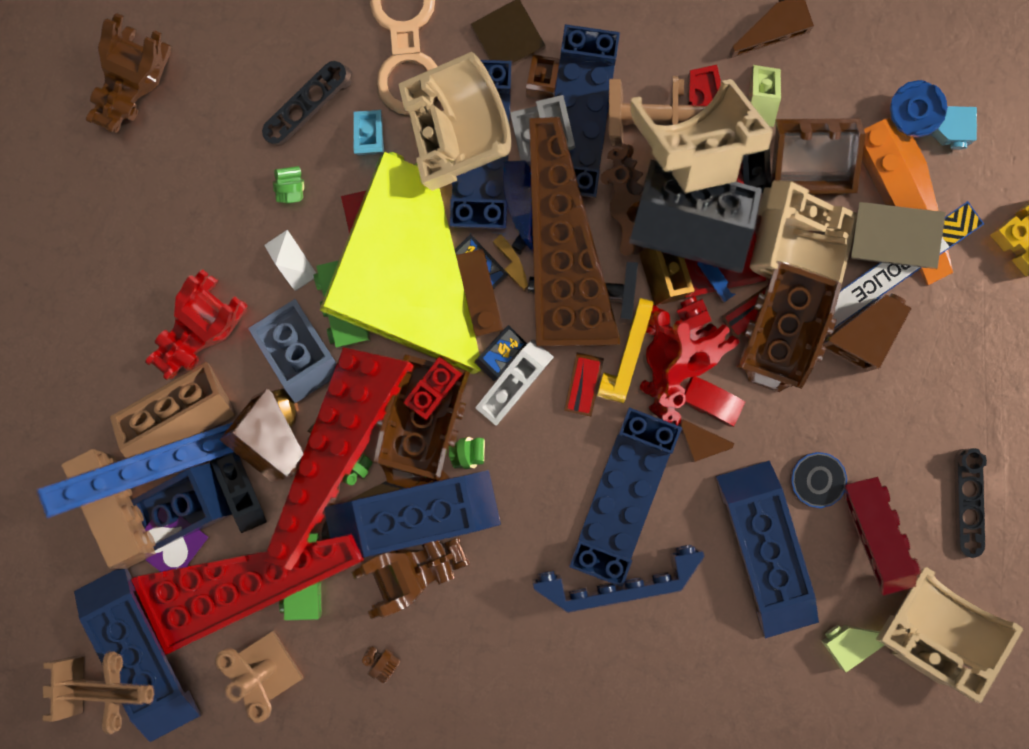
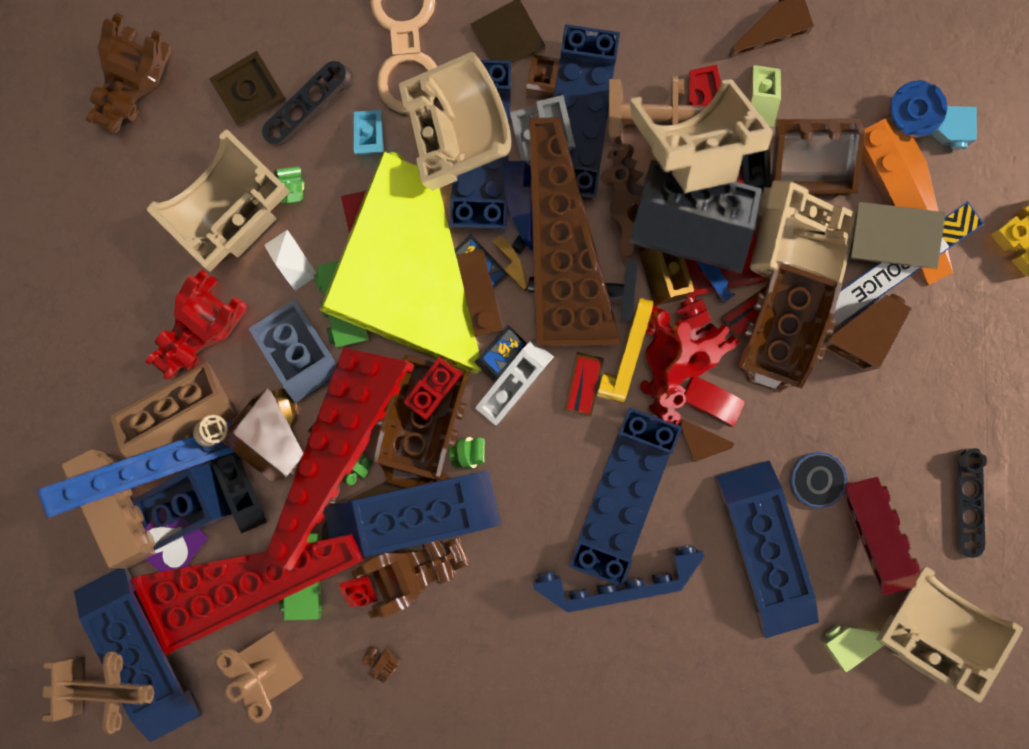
none -> tan piece [147,130,290,272]
none -> tan wheel [193,415,228,447]
none -> dark brown tile [209,51,286,128]
none -> red slope [339,576,378,608]

